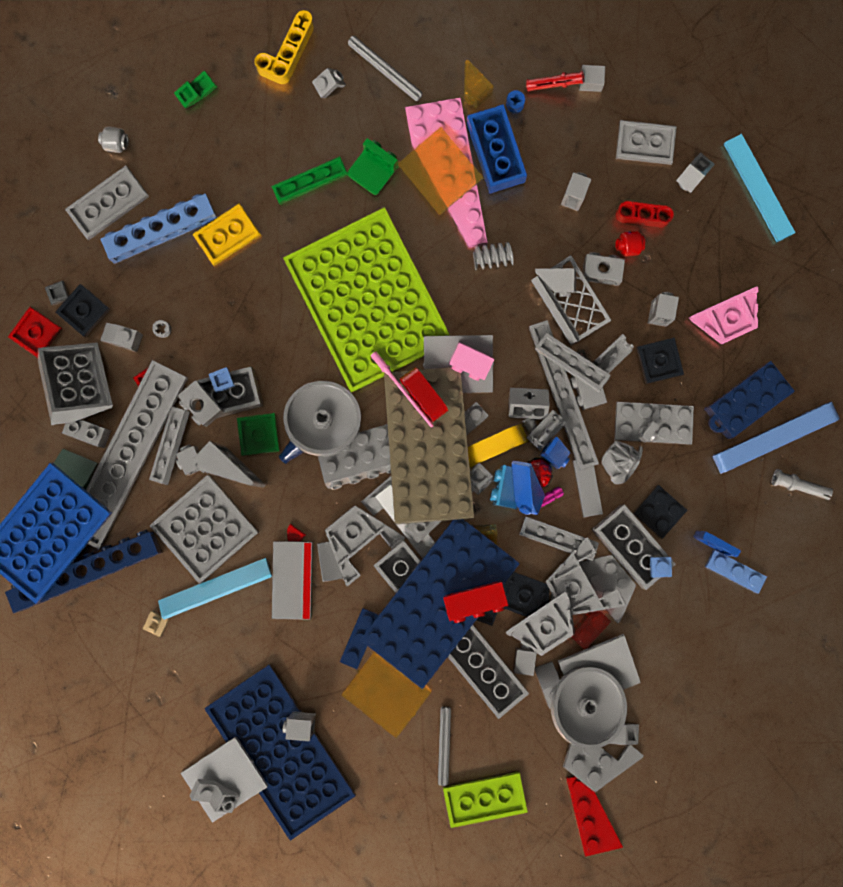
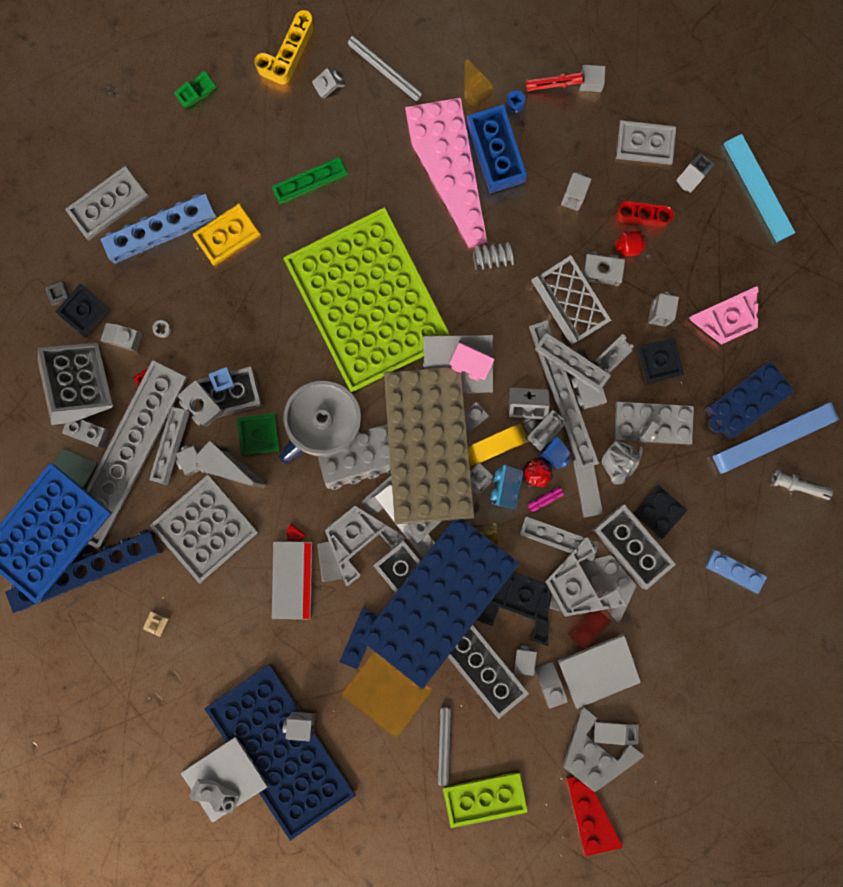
red tile [8,306,63,358] -> none
light grey head [98,126,129,153] -> none
medium azure tile [158,558,272,620] -> none
green bracket [347,138,398,195] -> none
bright pink piece [371,352,434,428] -> none
clear yellow piece [398,127,484,215] -> none
red beam [400,367,449,423] -> none
red brick [443,581,508,623] -> none
light grey wing [506,591,575,656] -> none
blue slope [511,461,545,515] -> none
light grey slope [535,268,576,297] -> none
light grey dish [551,667,627,749] -> none
medium blue plate [650,557,672,578] -> none
blue tile [693,531,741,557] -> none

